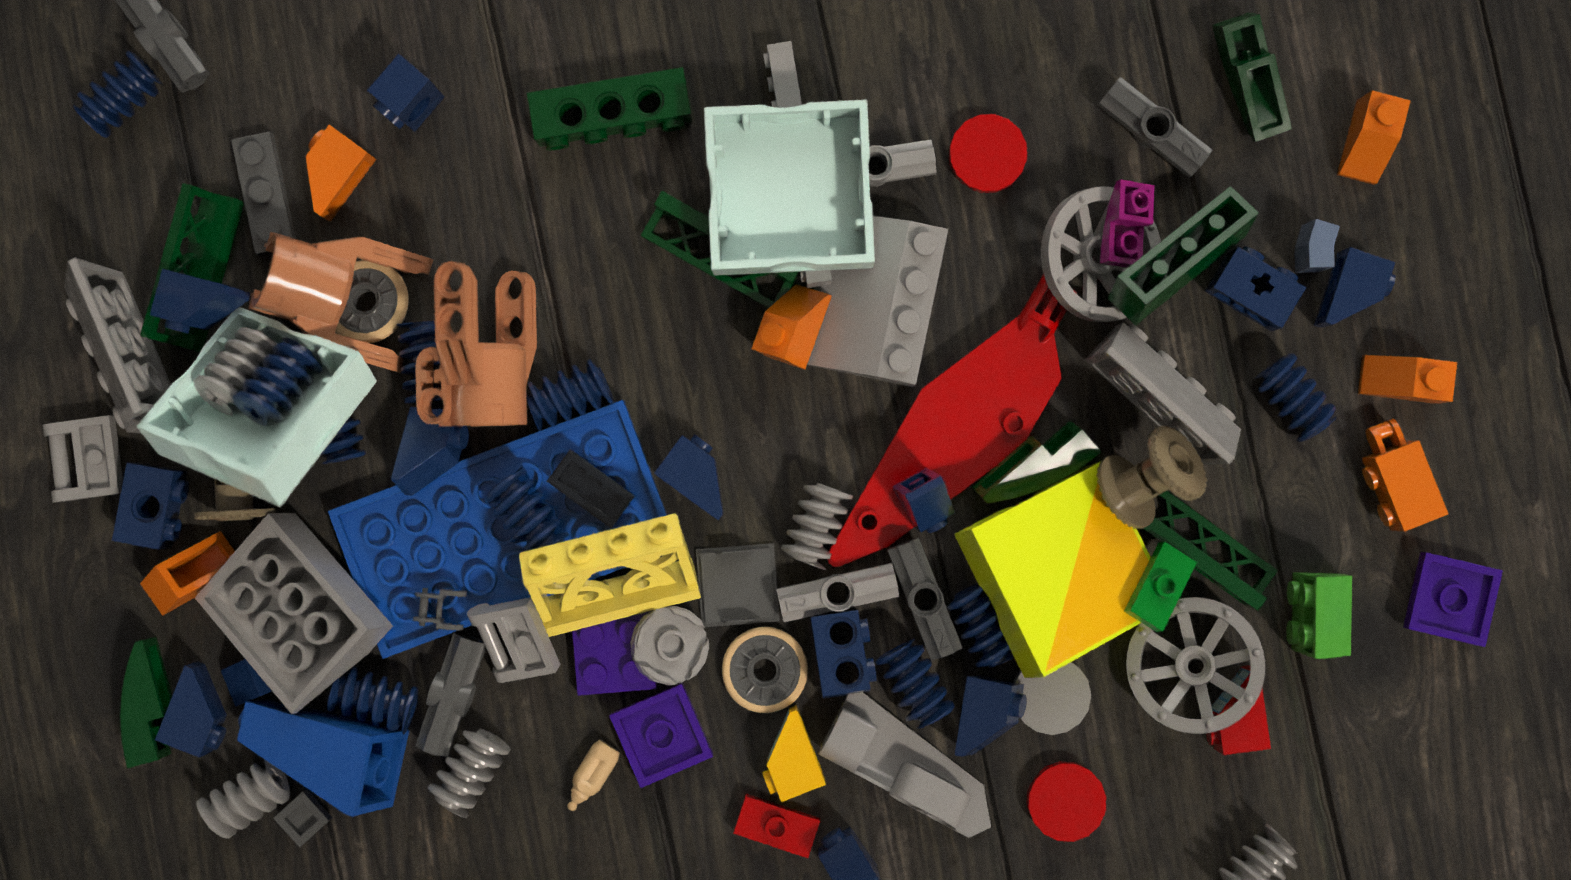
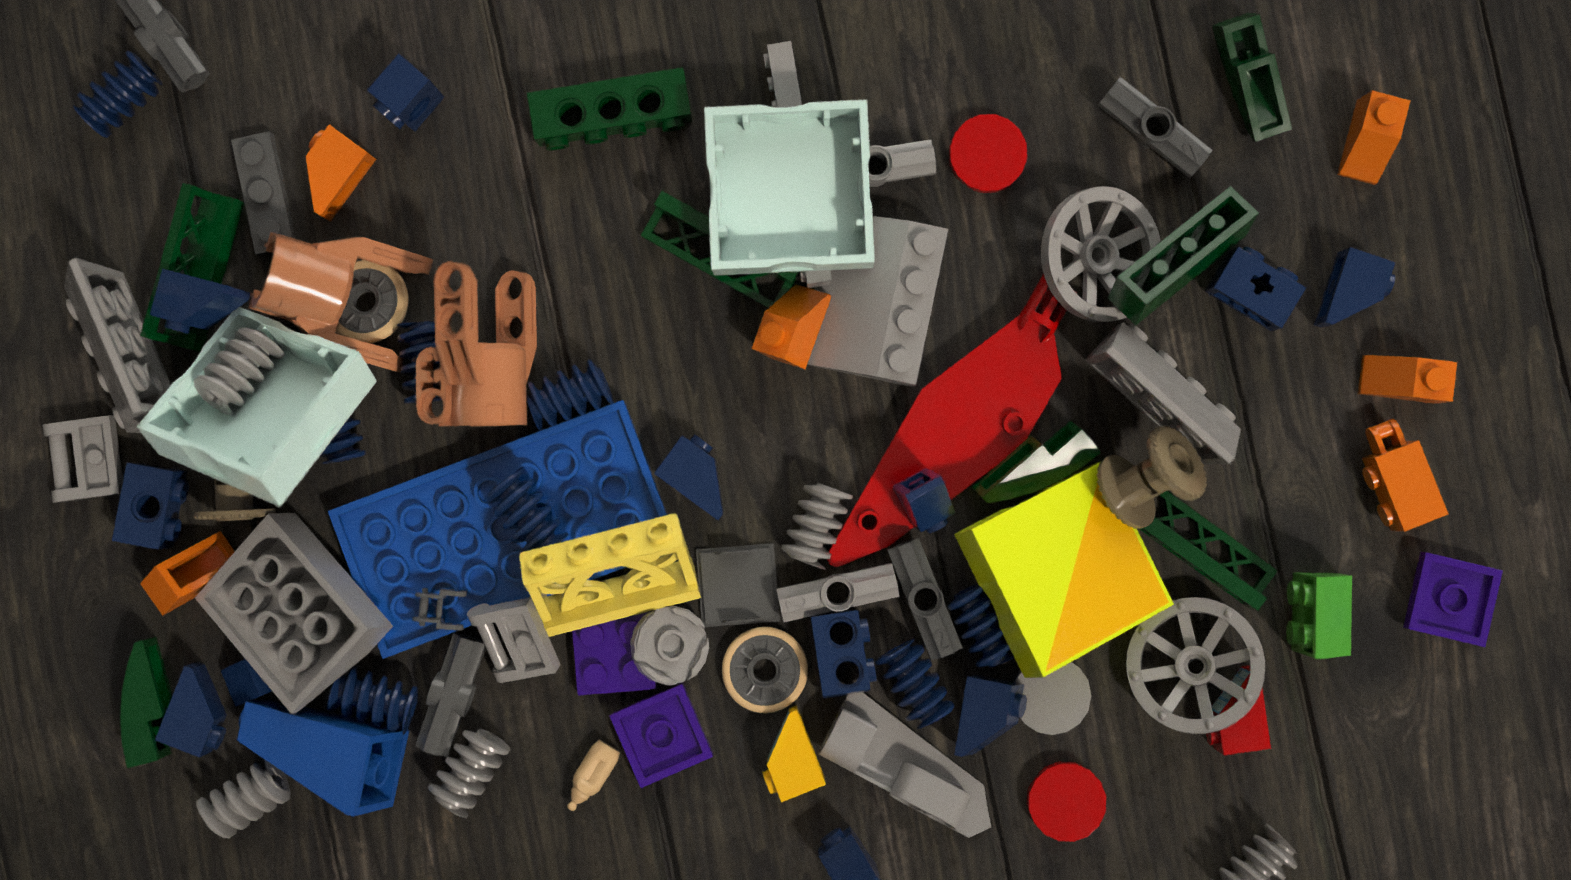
dark blue piece [232,337,323,426] -> none
dark grey plate [273,789,333,848] -> none
dark blue slope [391,407,469,496] -> none
black plate [547,449,635,528] -> none
red plate [733,794,820,858] -> none
magenta slope [1100,179,1154,268] -> none
green plate [1124,542,1197,632] -> none
dark blue piece [1255,353,1337,443] -> none
sand blue piece [1294,219,1340,273] -> none

